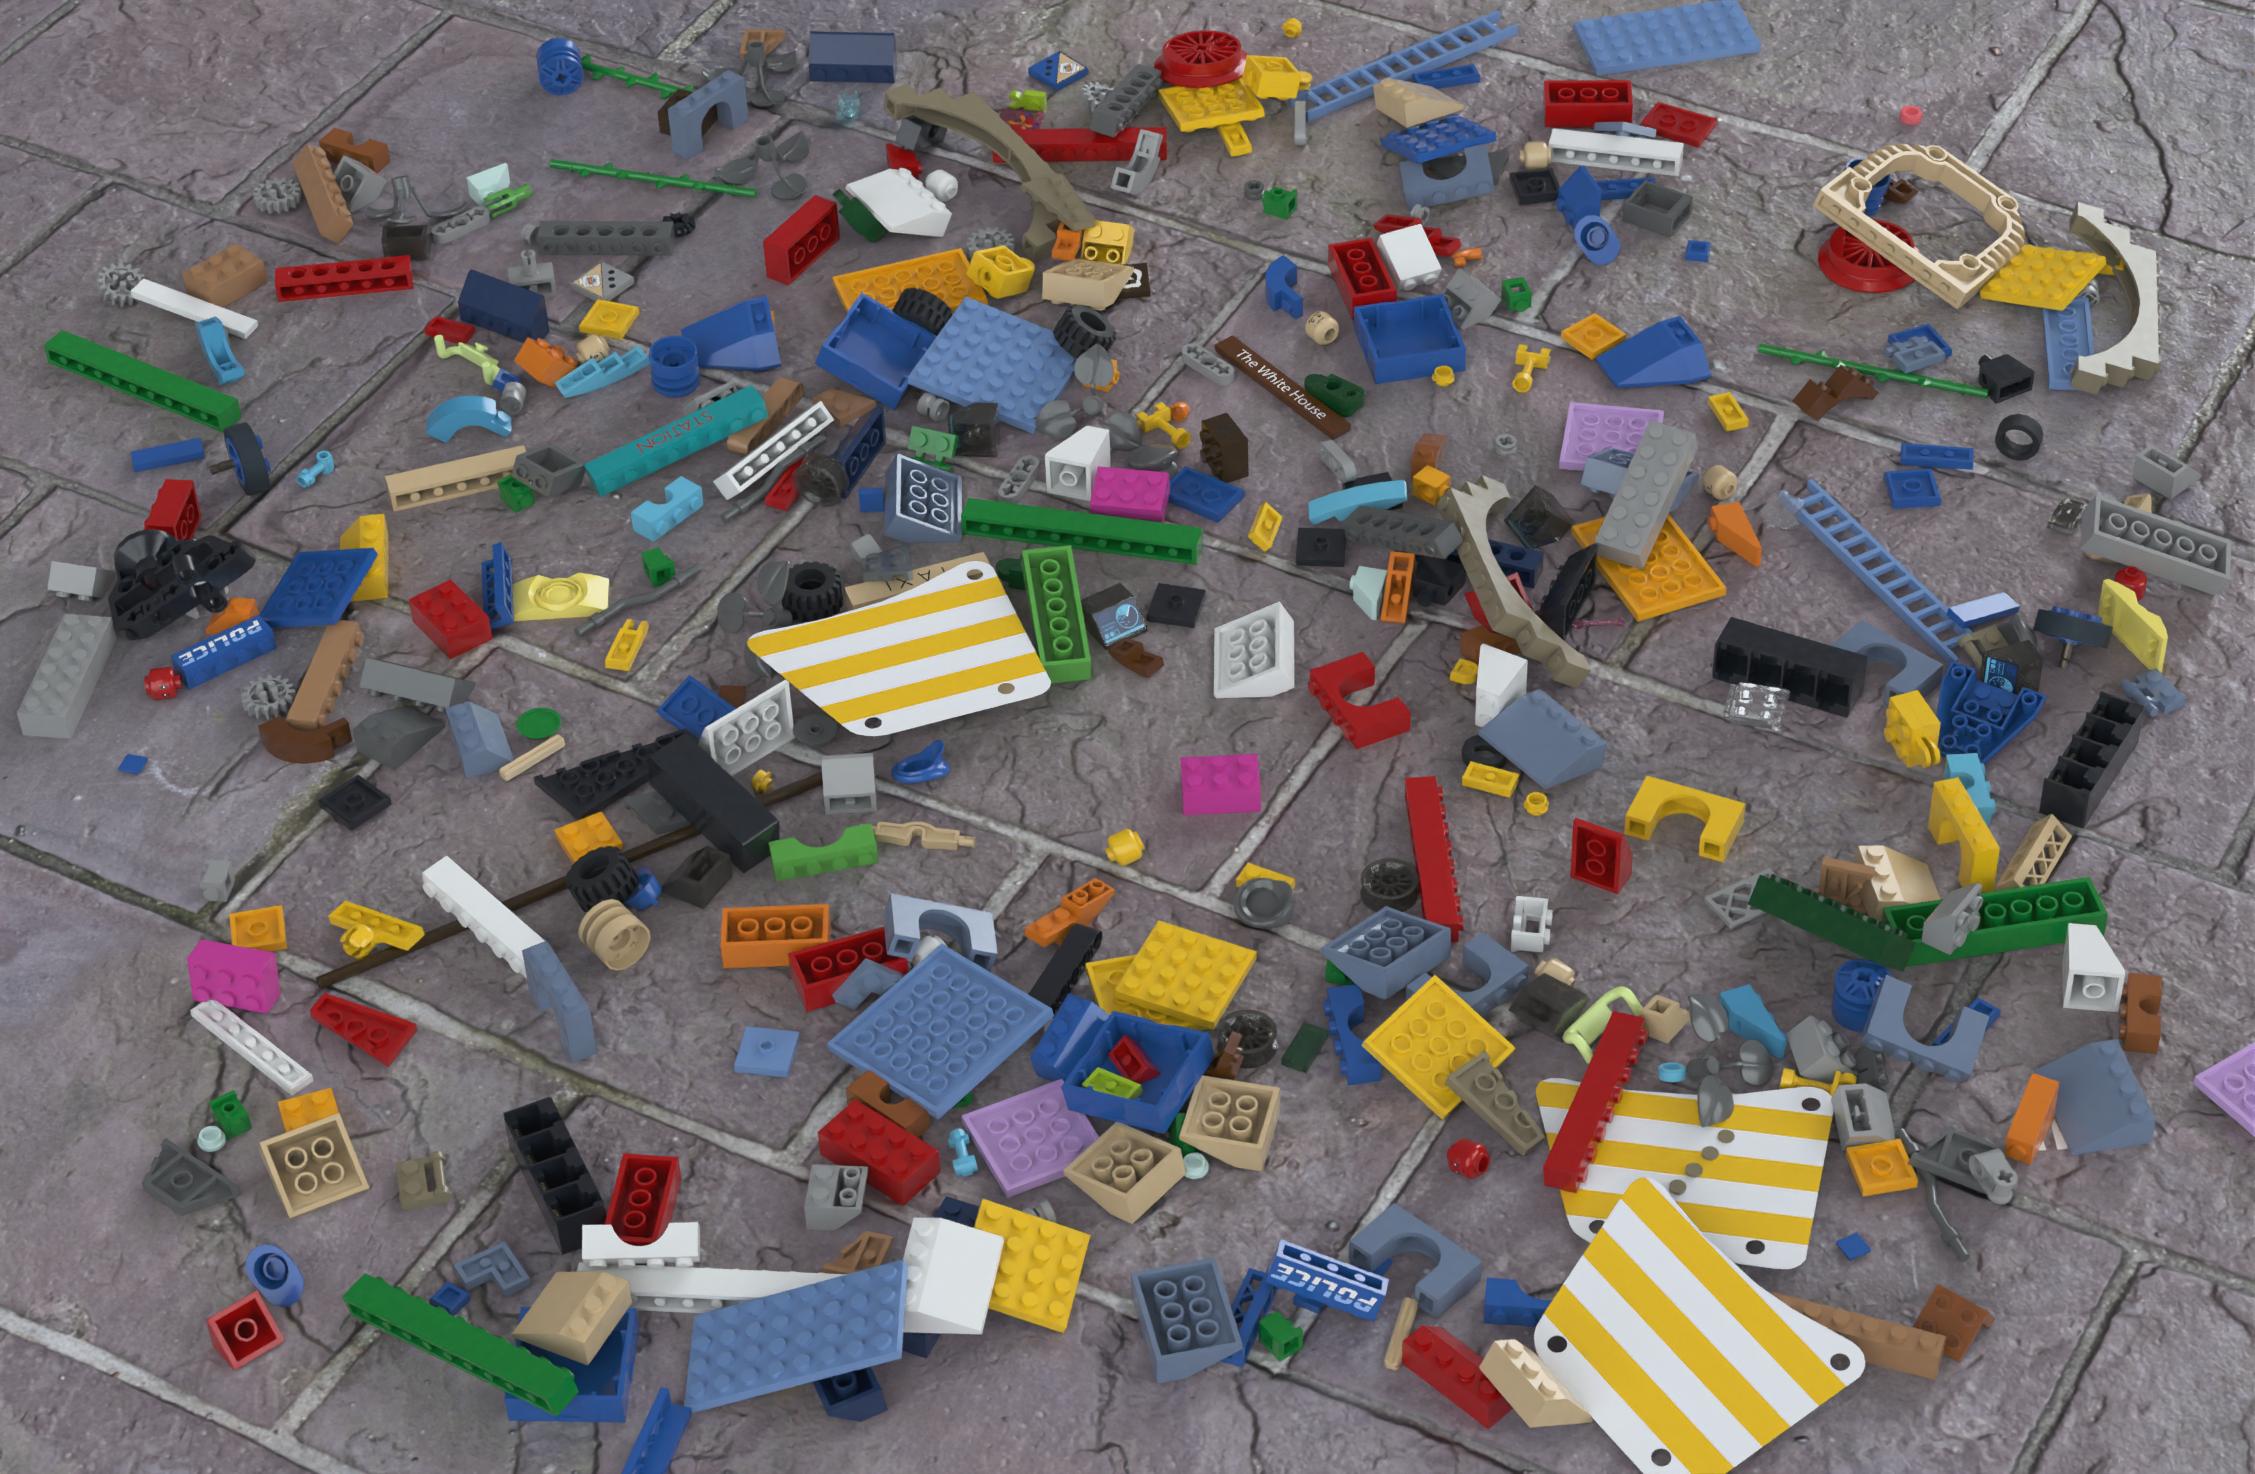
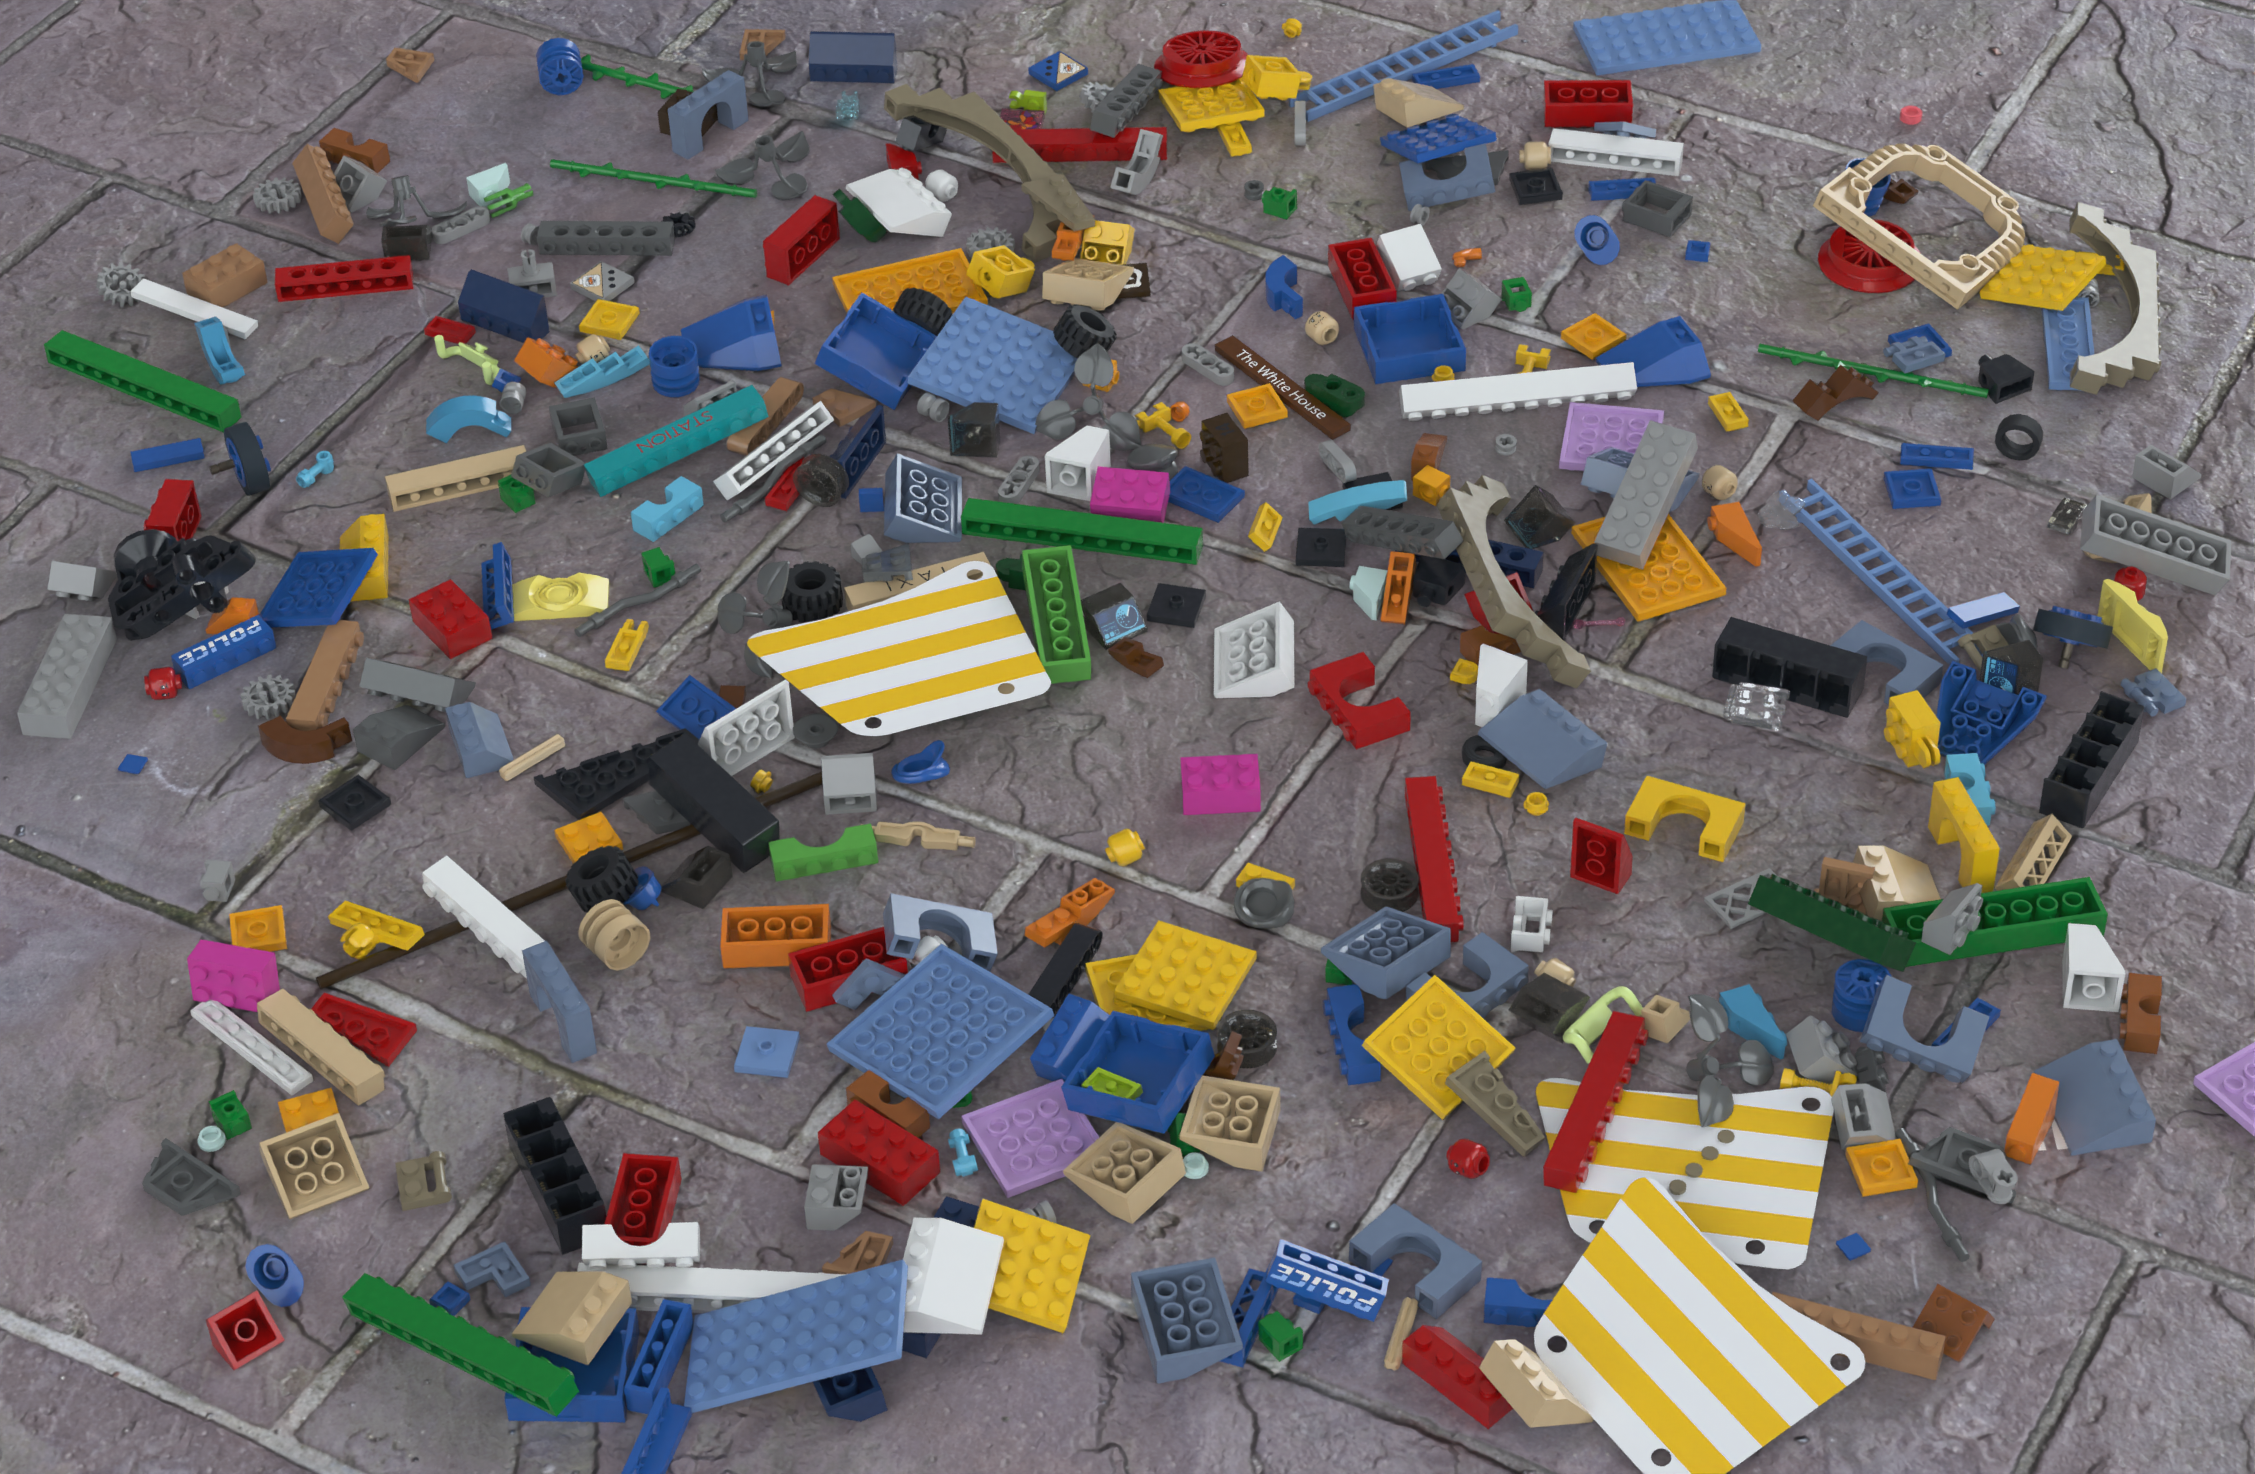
green piece [516,708,561,740] -> none
green plate [906,426,959,473] -> none
red slope [1108,1035,1160,1084] -> none
clear green tile [1281,1022,1329,1073] -> none
red slope [1373,214,1462,257] -> none
blue slope [1556,165,1601,230] -> none
red tile [1640,102,1717,148] -> none
medium azure tile [1658,1062,1686,1082] -> none
none -> tan brick [257,989,385,1106]
none -> medium nougat wing [386,48,434,83]
none -> dark grey window [549,397,608,456]
none -> blue brick [624,1299,694,1414]
none -> light orange plate [1227,383,1288,429]
none -> white brick [1399,362,1637,421]

